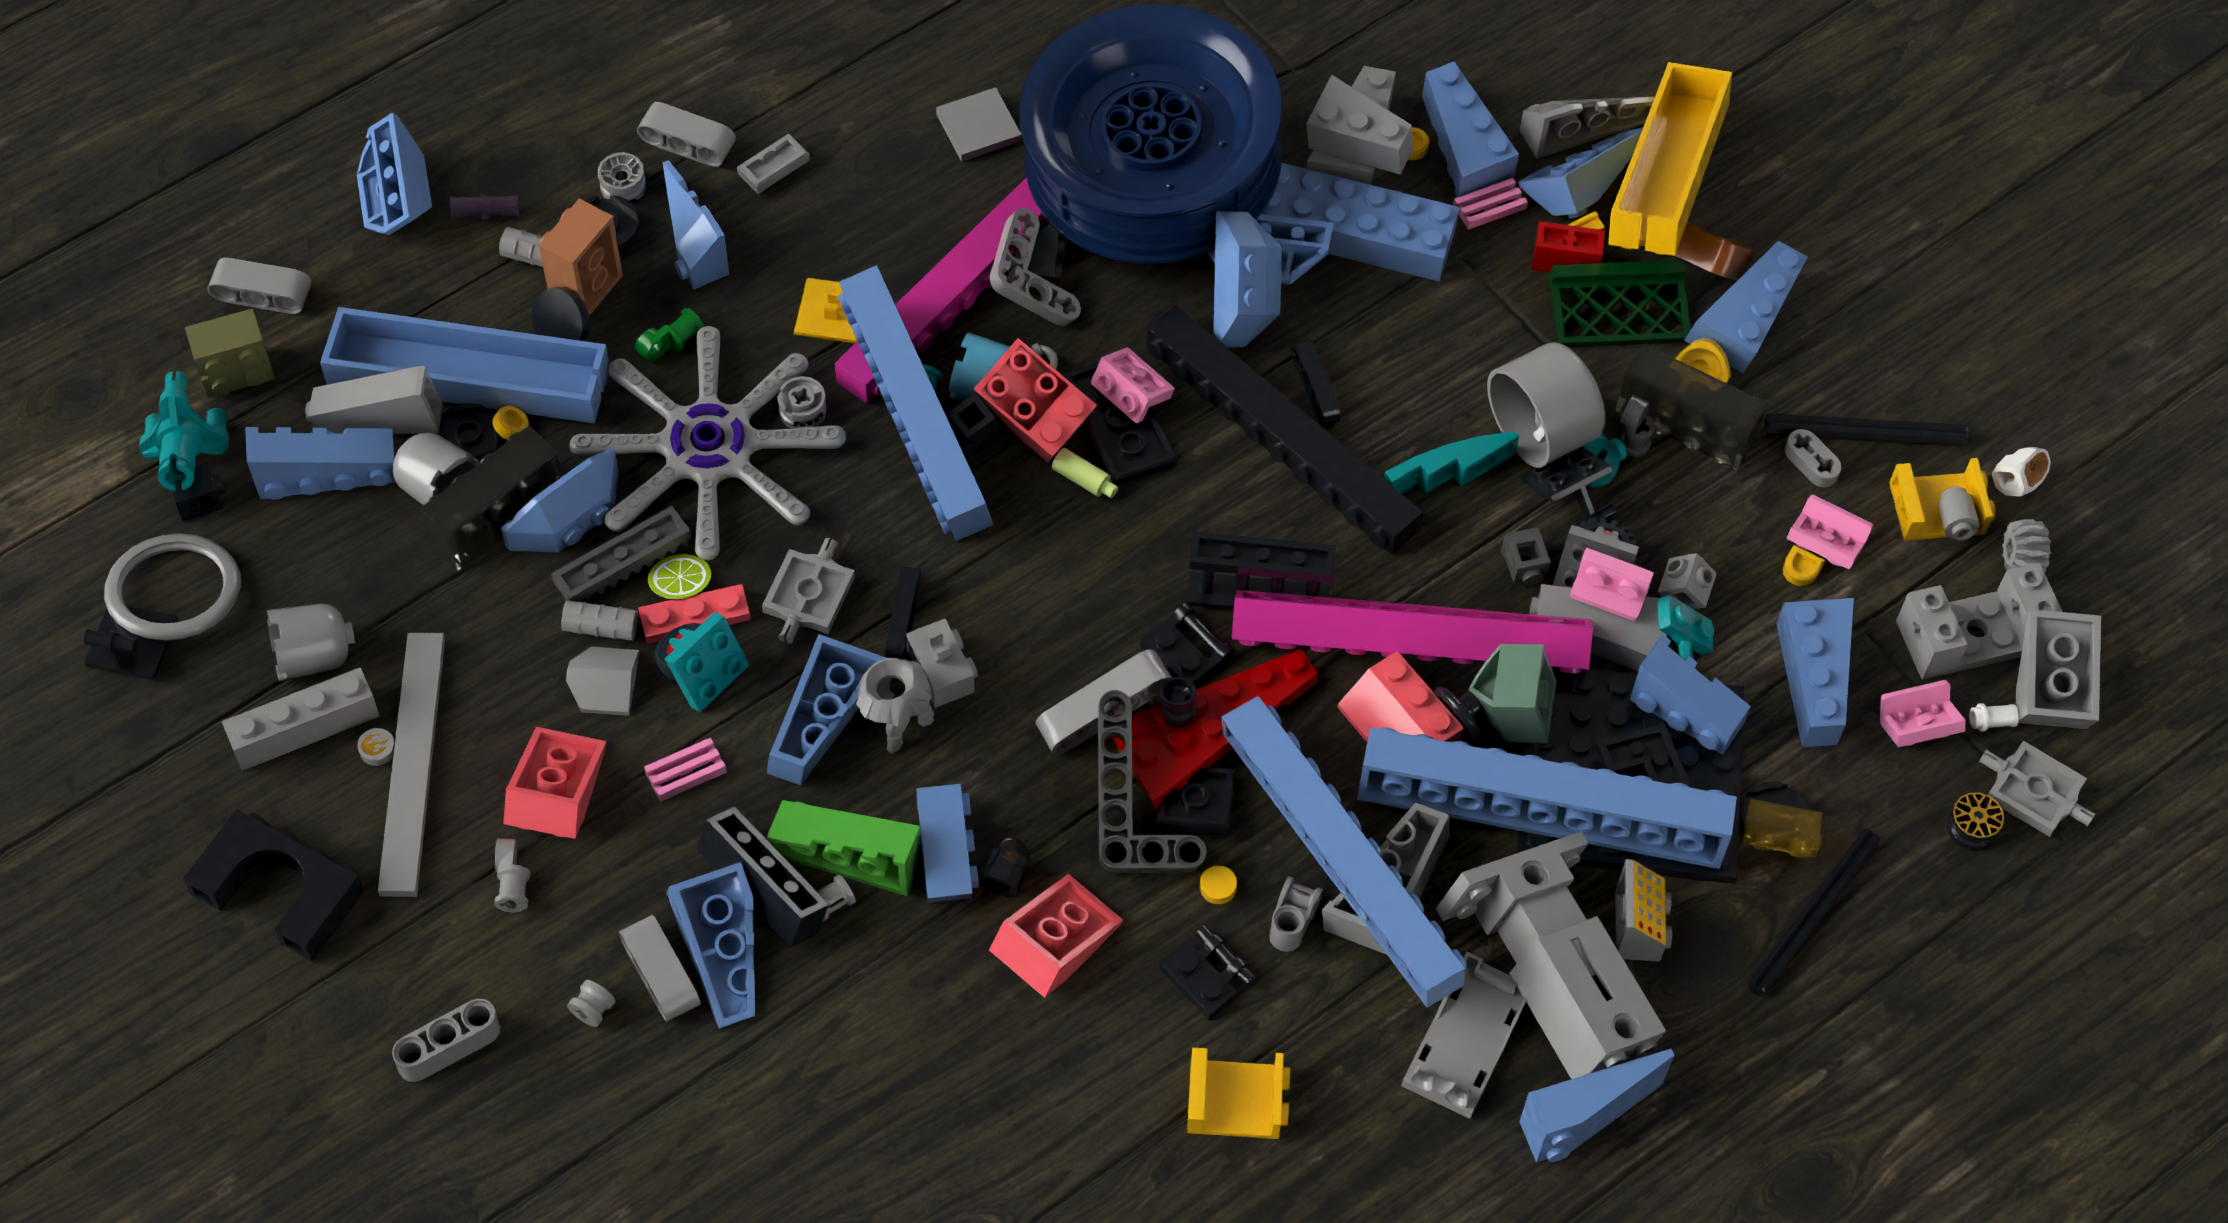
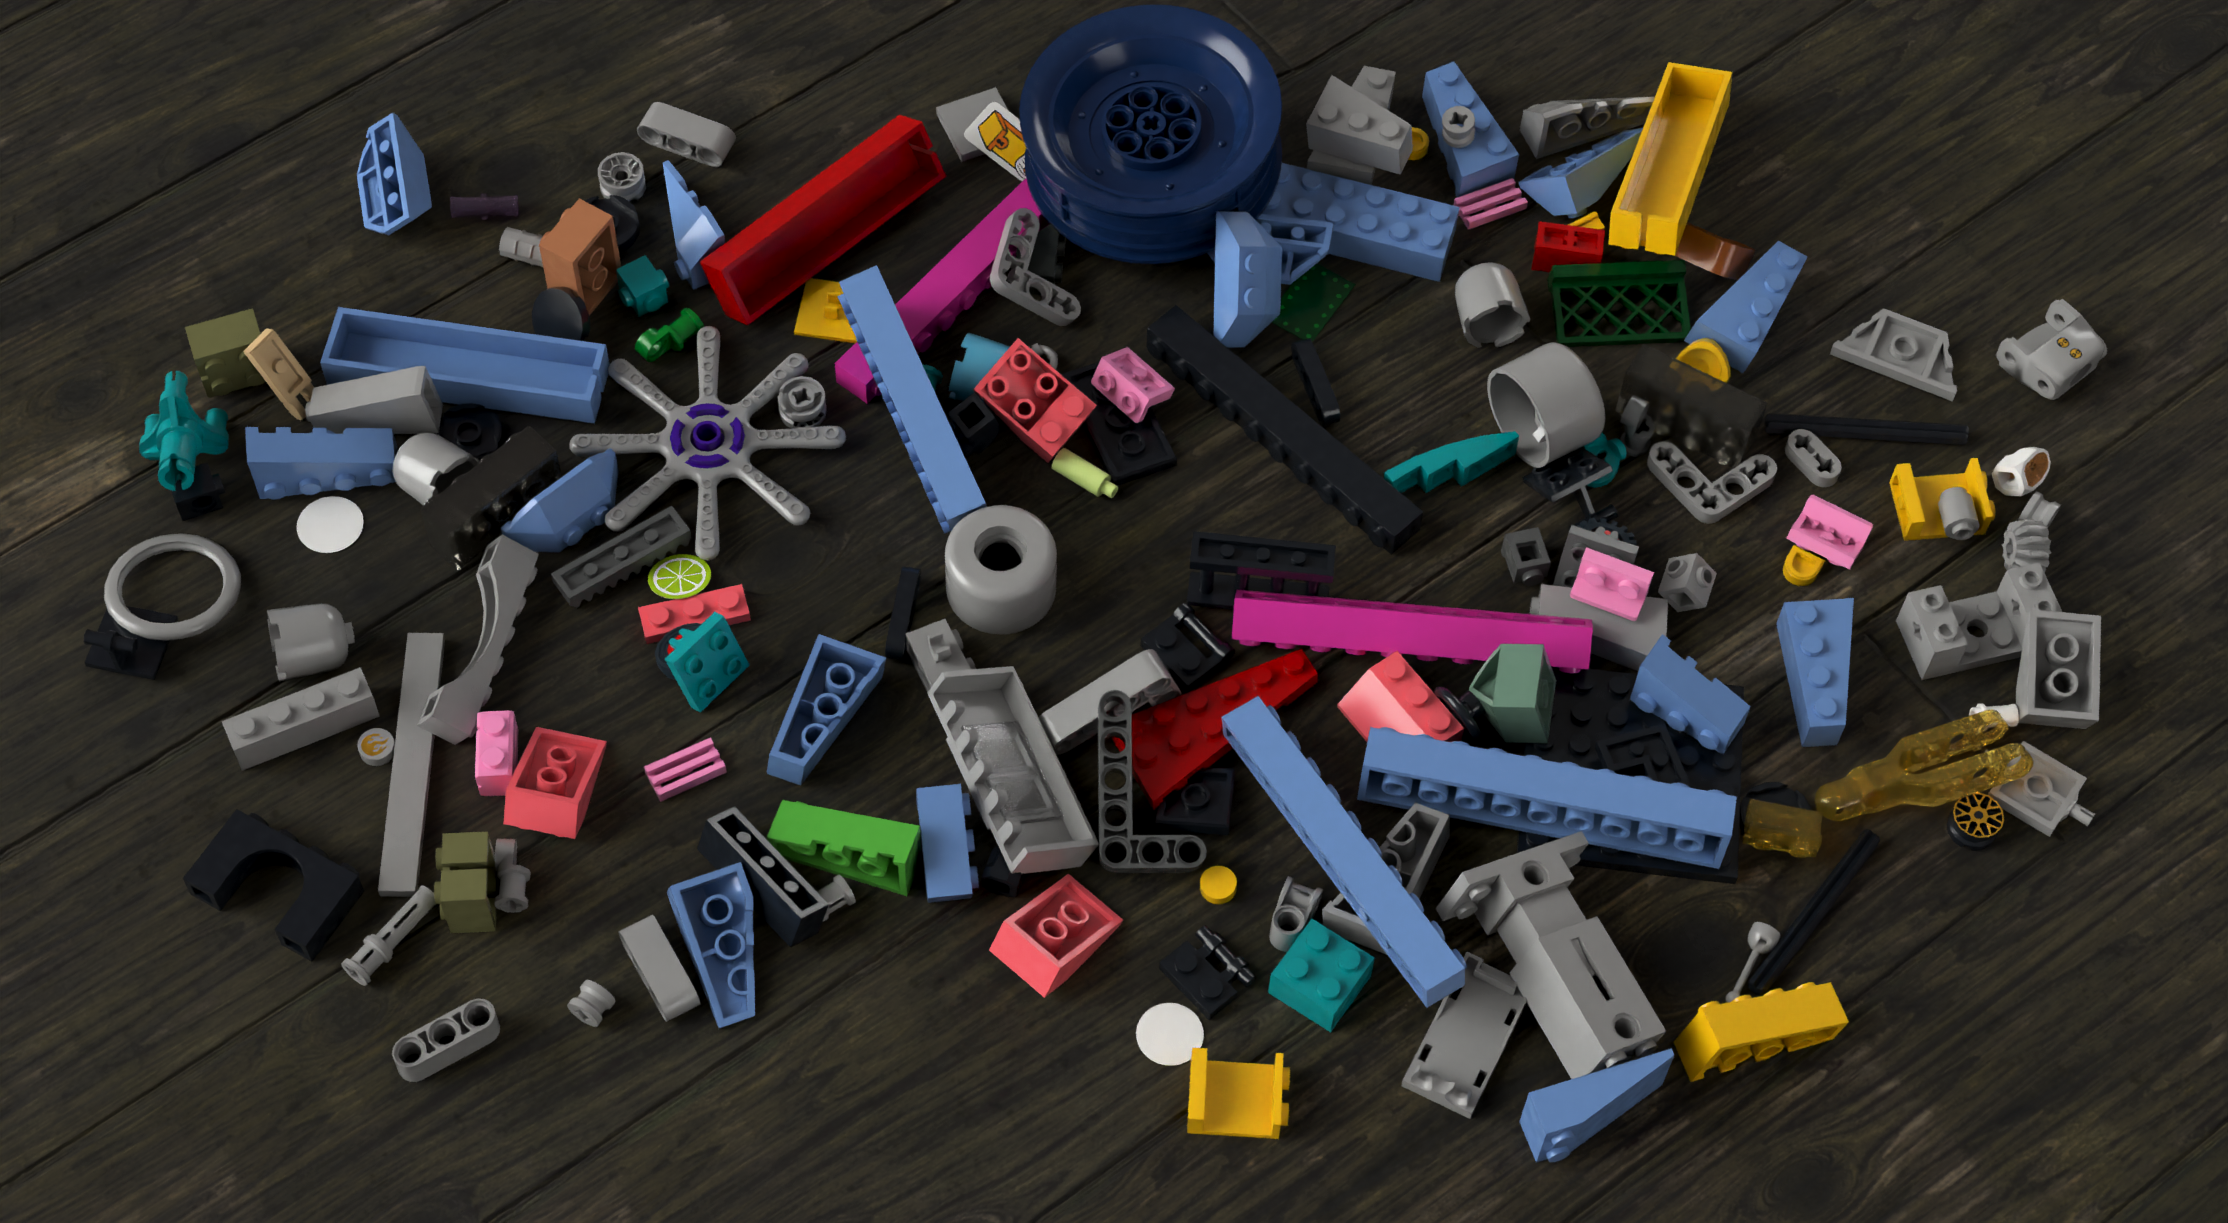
light grey beam [207,258,312,314] -> none
yellow tile [492,405,529,441] -> none
light grey axle [561,600,638,641] -> none
light grey slope [566,647,640,716] -> none
light grey plate [737,134,810,194] -> none
light grey plate [762,538,855,644] -> none
light grey piece [856,658,934,754] -> none
black wheel [1160,677,1197,727] -> none
light grey slope [1615,859,1672,961] -> none
teal plate [1657,594,1714,660] -> none
bright pink bracket [1880,680,1966,747] -> none
none -> tan hinge [243,328,314,420]
none -> white sticker [297,496,364,553]
none -> light grey pin [341,885,436,986]
none -> light grey arch [418,534,539,745]
none -> olive piece [434,831,497,933]
none -> bright pink brick [475,710,519,796]
none -> teal brick [616,255,669,317]
none -> red piece [700,115,946,325]
none -> light grey window [927,666,1099,874]
none -> light grey piece [945,505,1057,634]
none -> sticker [964,102,1026,181]
none -> white sticker [1136,1003,1204,1066]
none -> teal brick [1268,919,1375,1033]
none -> dark green sticker [1271,264,1356,342]
none -> light grey wheel [1442,106,1475,148]
none -> light grey cylinder [1455,262,1530,347]
none -> light grey beam [1647,442,1777,524]
none -> yellow wedge [1674,982,1849,1082]
none -> light grey hinge [1726,922,1781,1003]
none -> clear yellow piece [1815,709,2033,821]
none -> light grey wing [1830,308,1957,402]
none -> light grey piece [1996,299,2107,400]
none -> light grey wheel [2018,491,2061,529]

